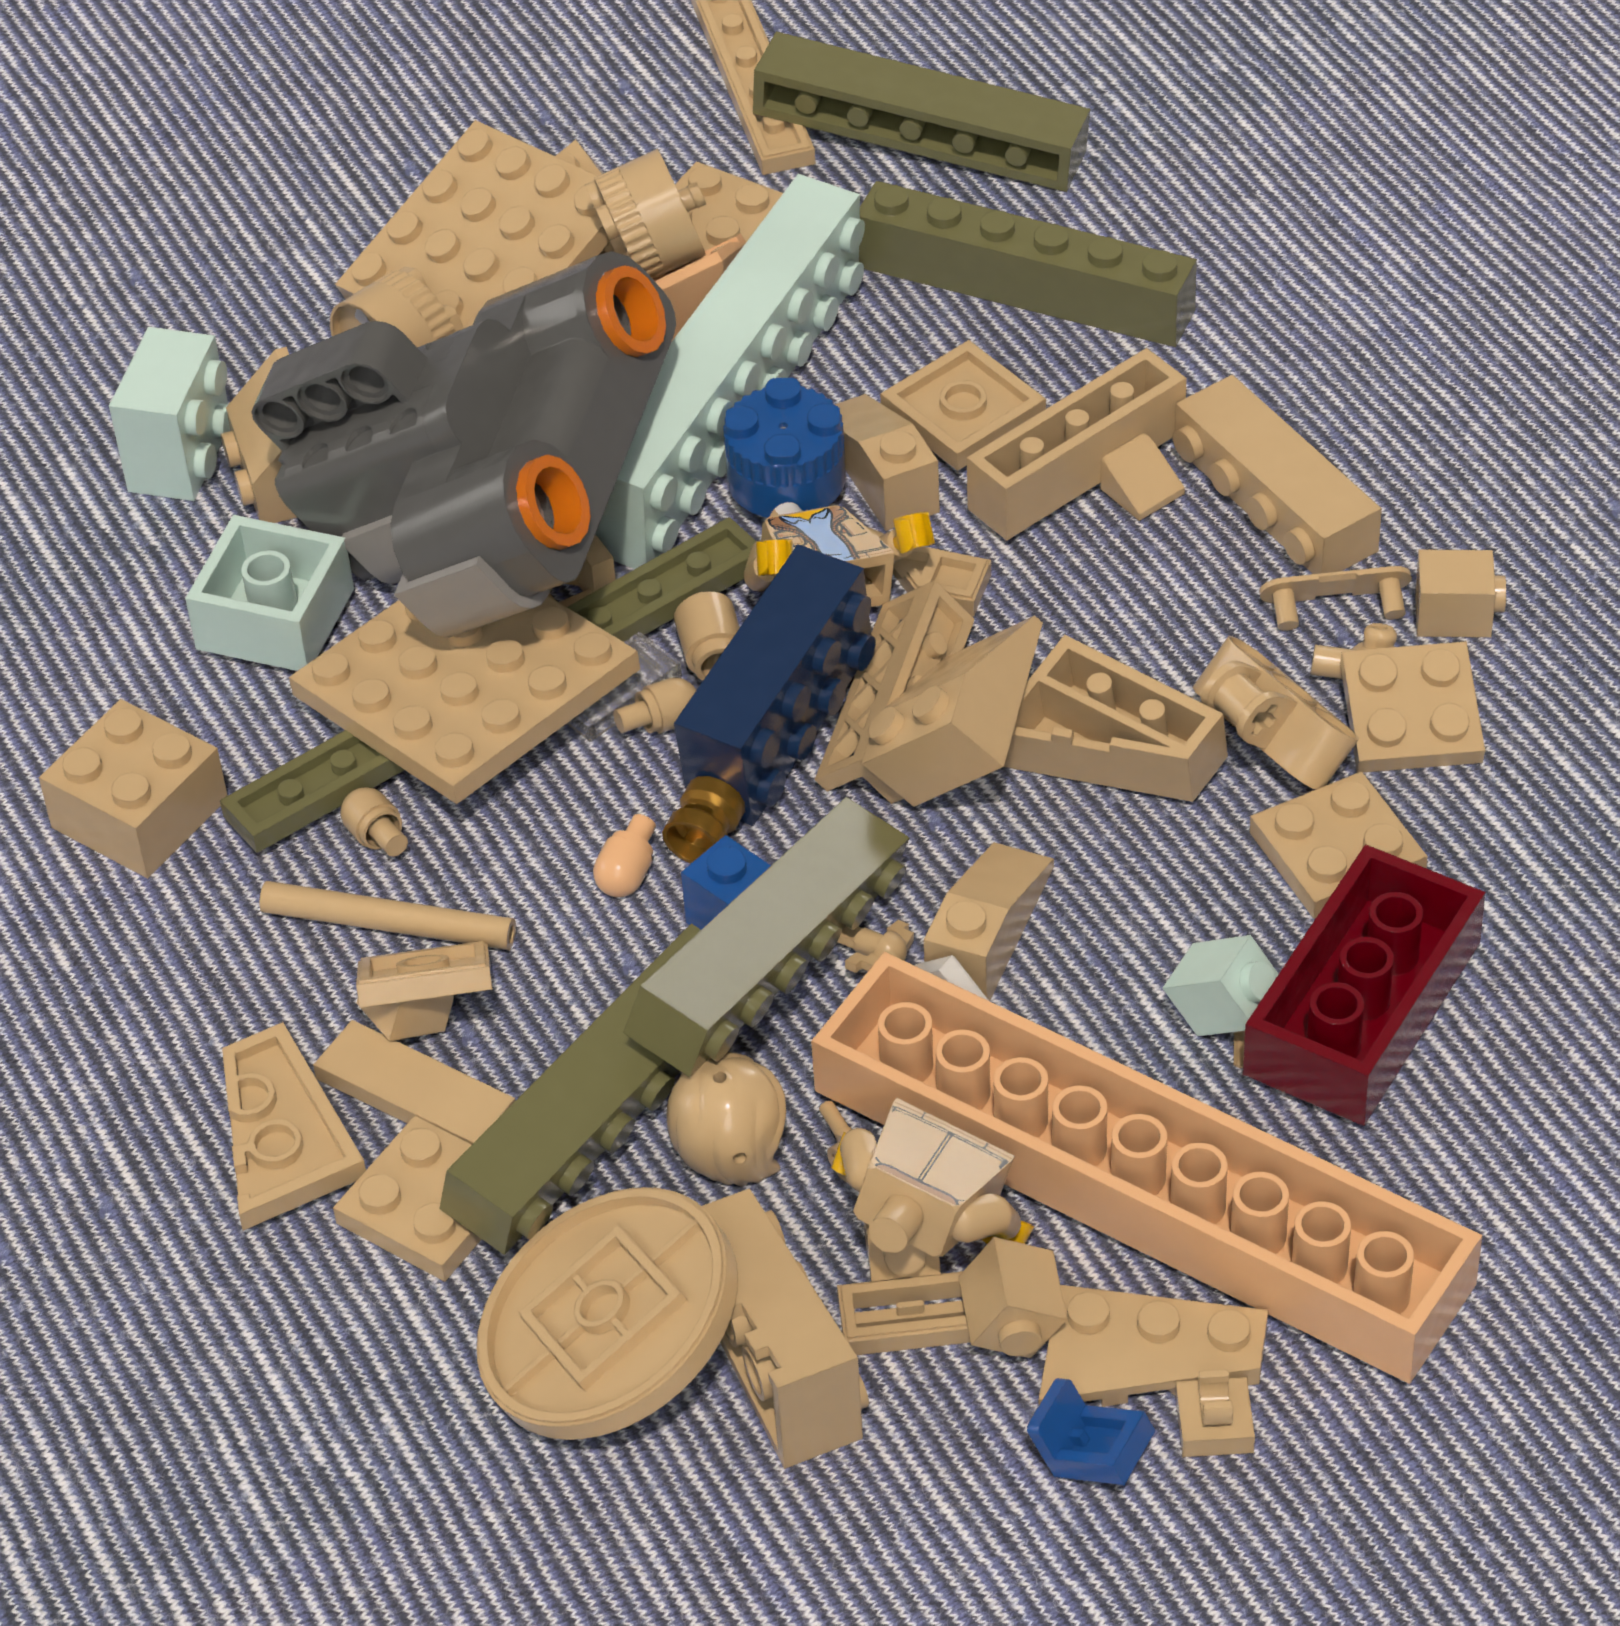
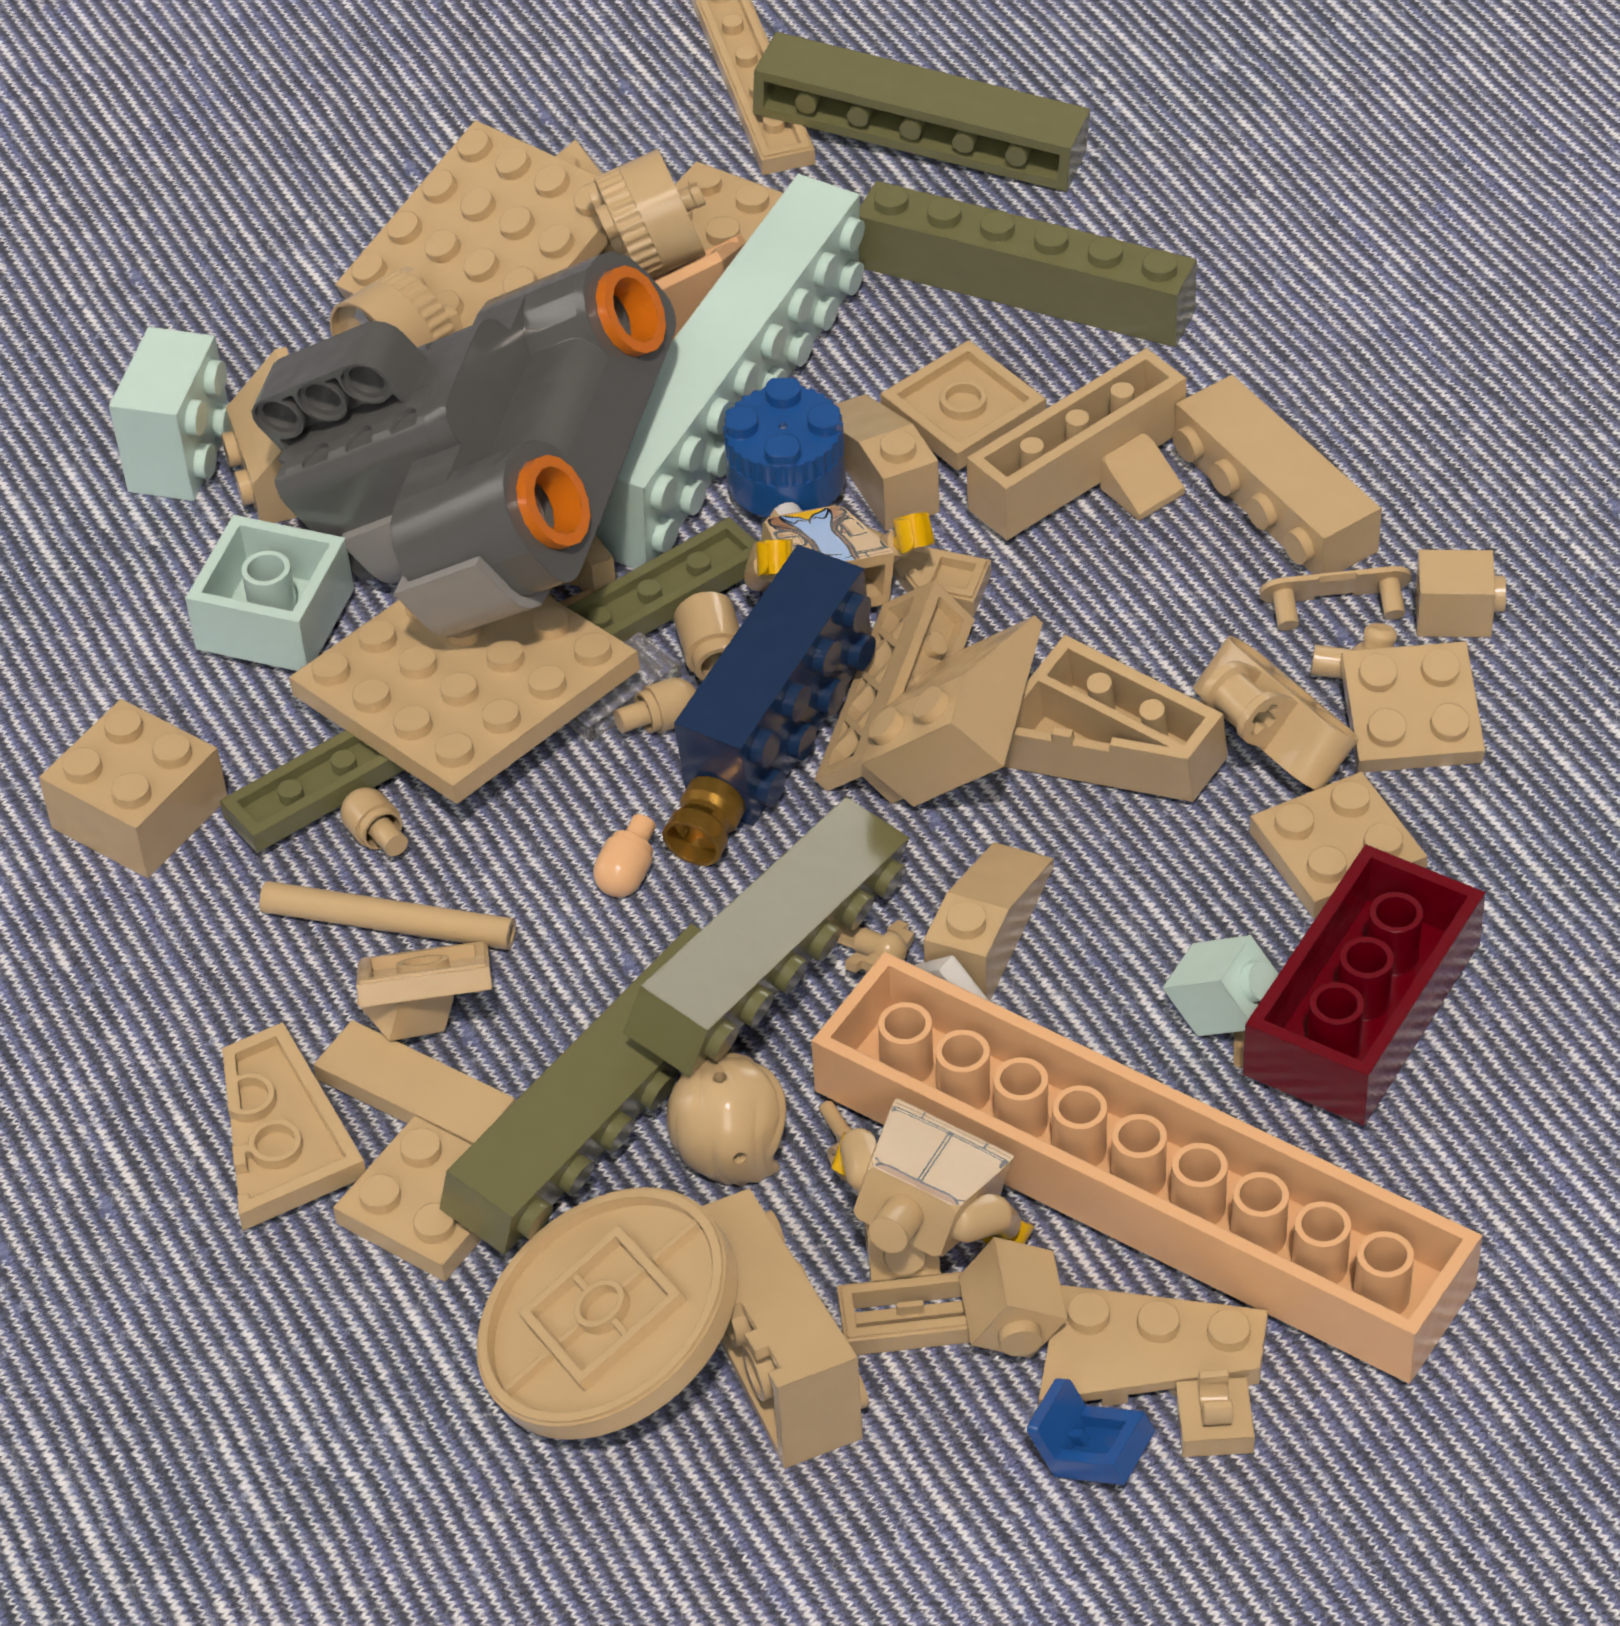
blue brick [681,835,771,930] -> none

